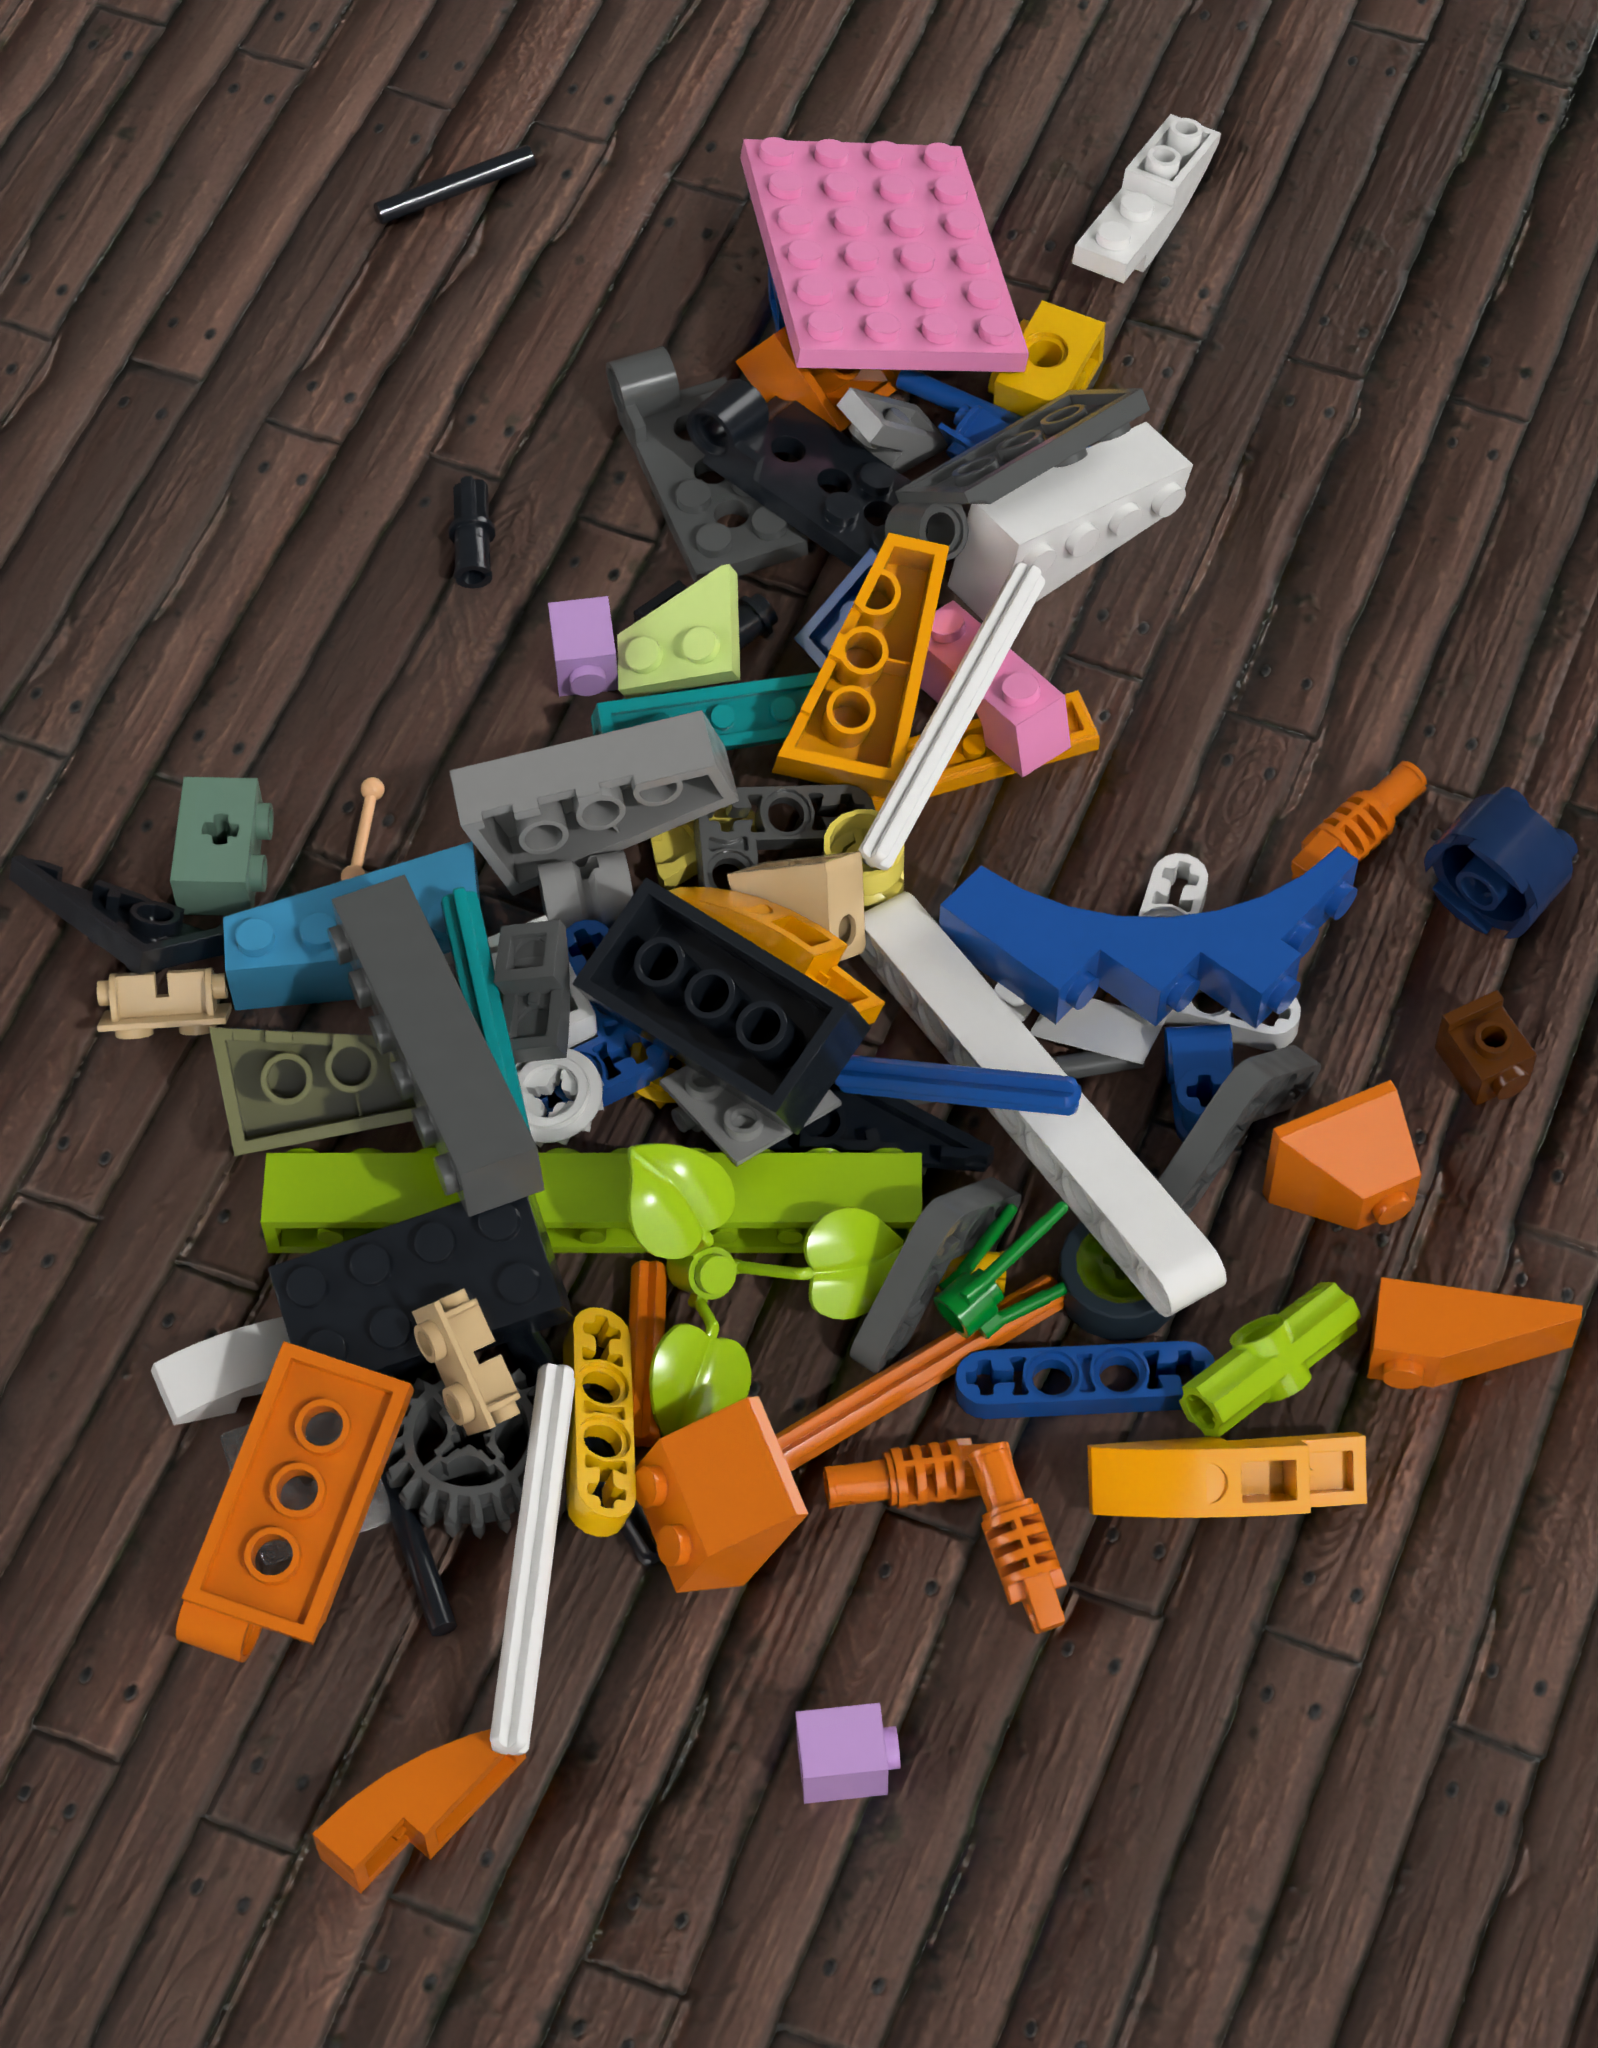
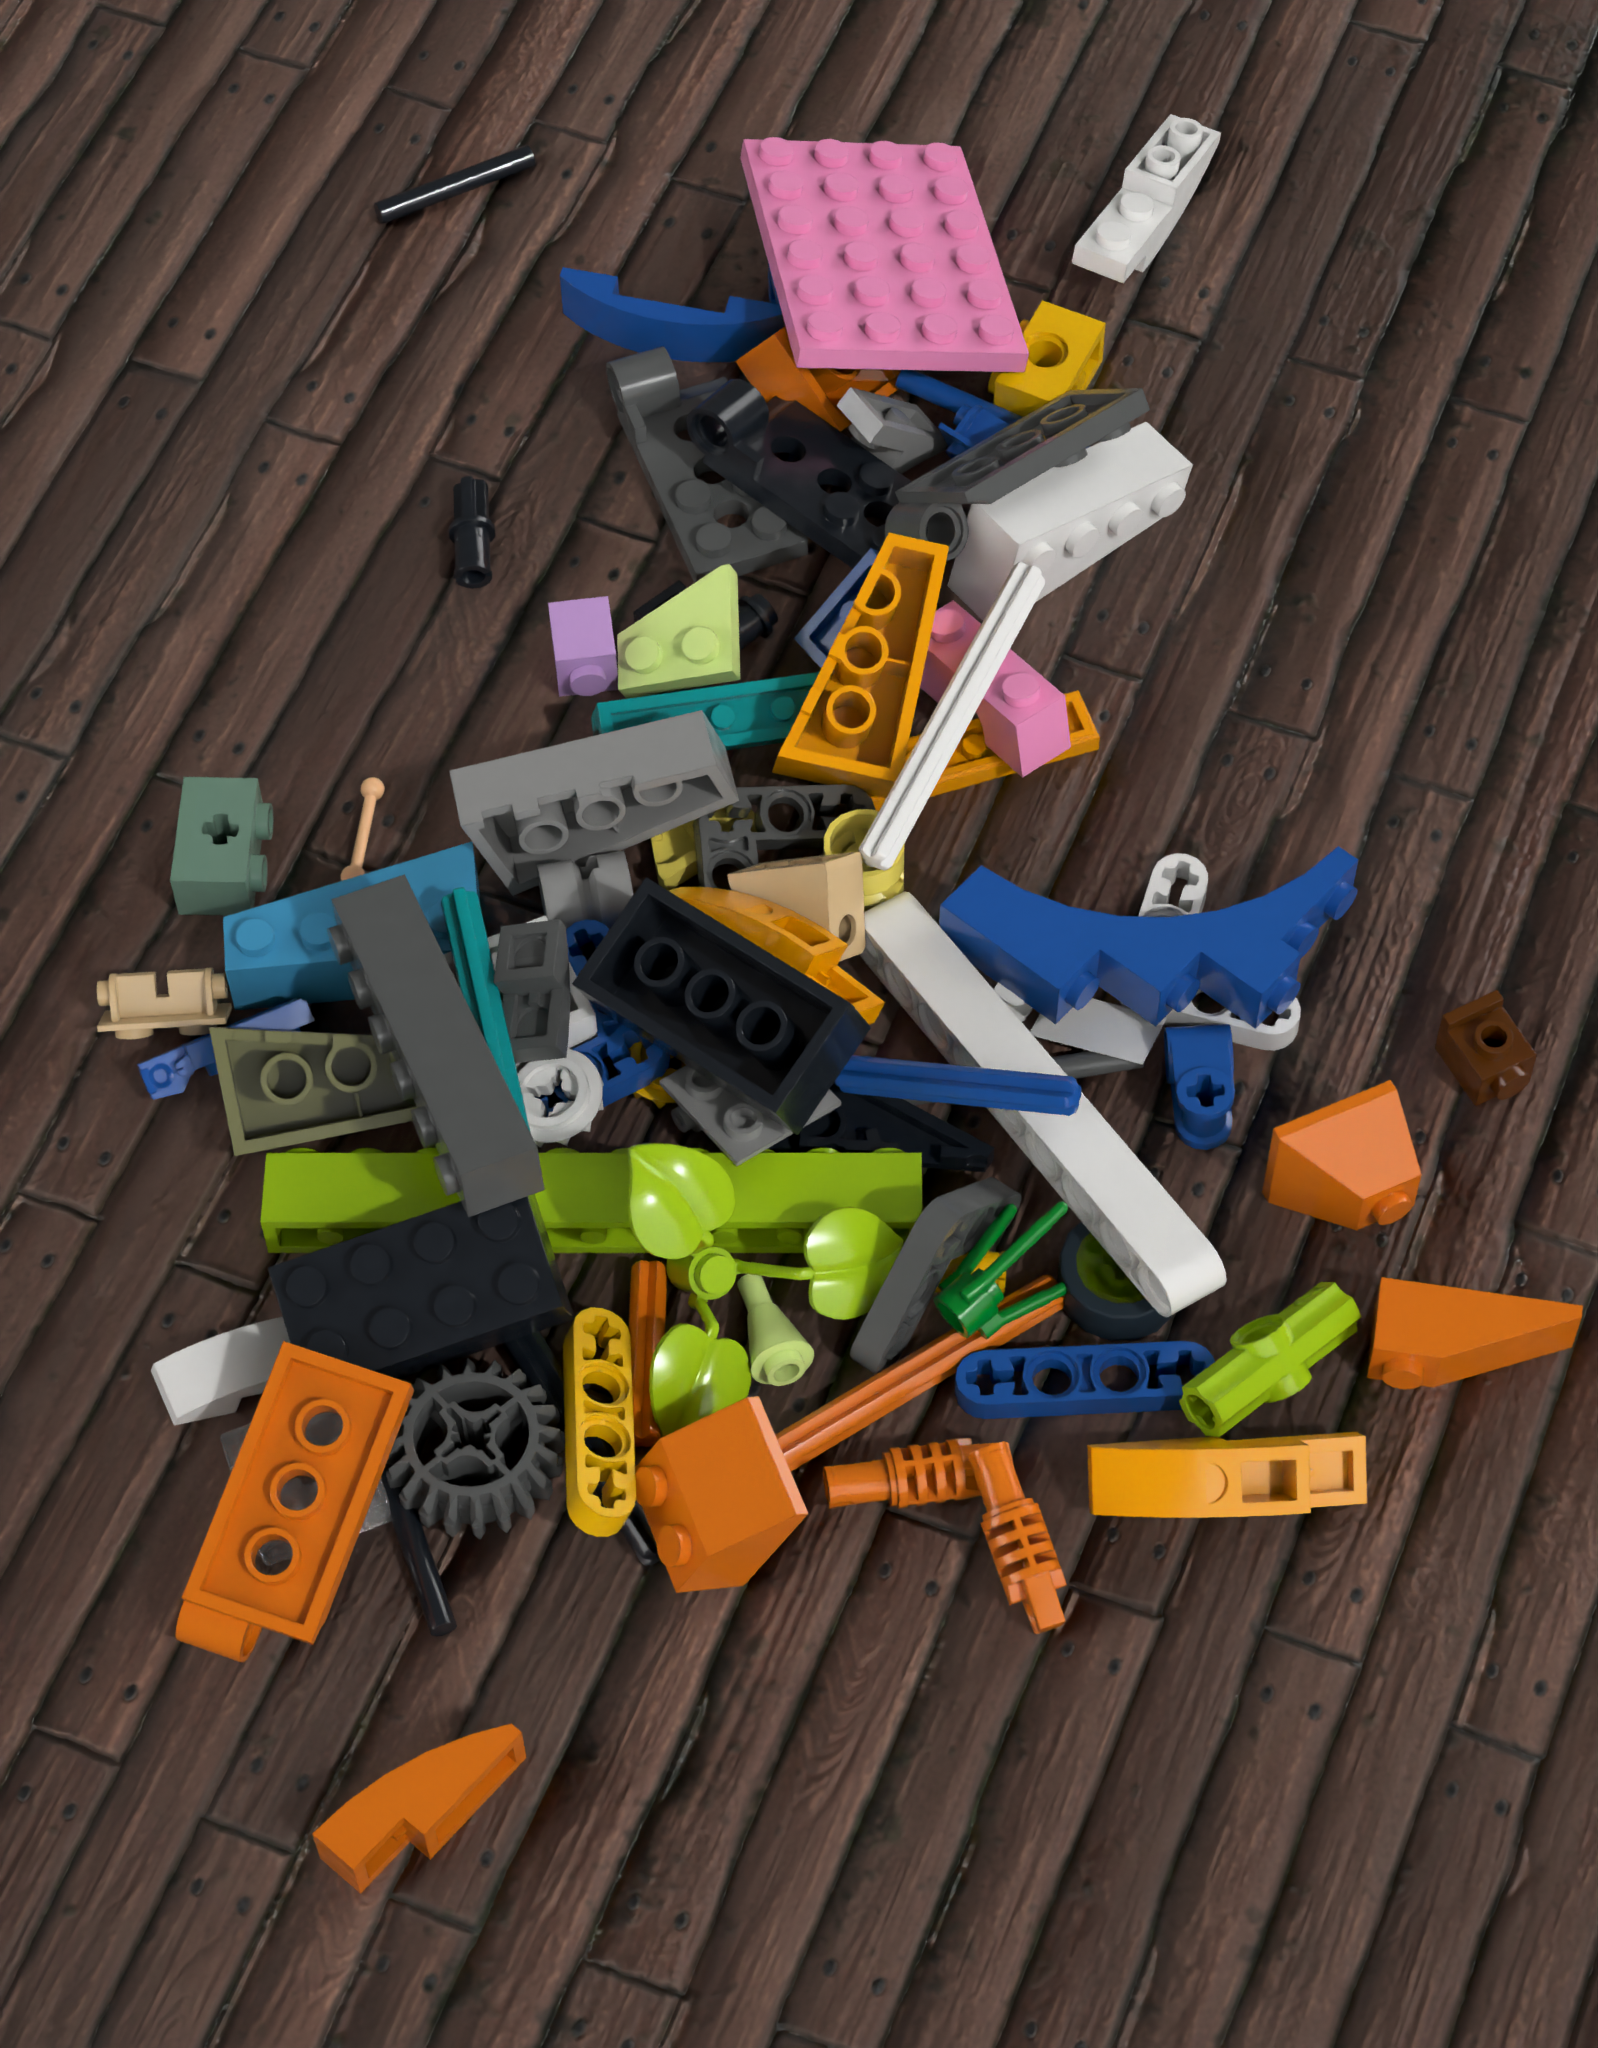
black wing [9,855,225,975] -> none
tan hinge [412,1288,521,1436] -> none
white axle [490,1363,575,1755] -> none
lavender brick [796,1703,901,1804] -> none
dark grey beam [1158,1045,1321,1216] -> none
orange hinge [1291,760,1427,880] -> none
dark blue brick [1424,787,1578,939] -> none
none -> blue hinge [137,998,314,1100]
none -> blue slope [560,267,785,363]
none -> yellowish green cone [737,1274,814,1386]

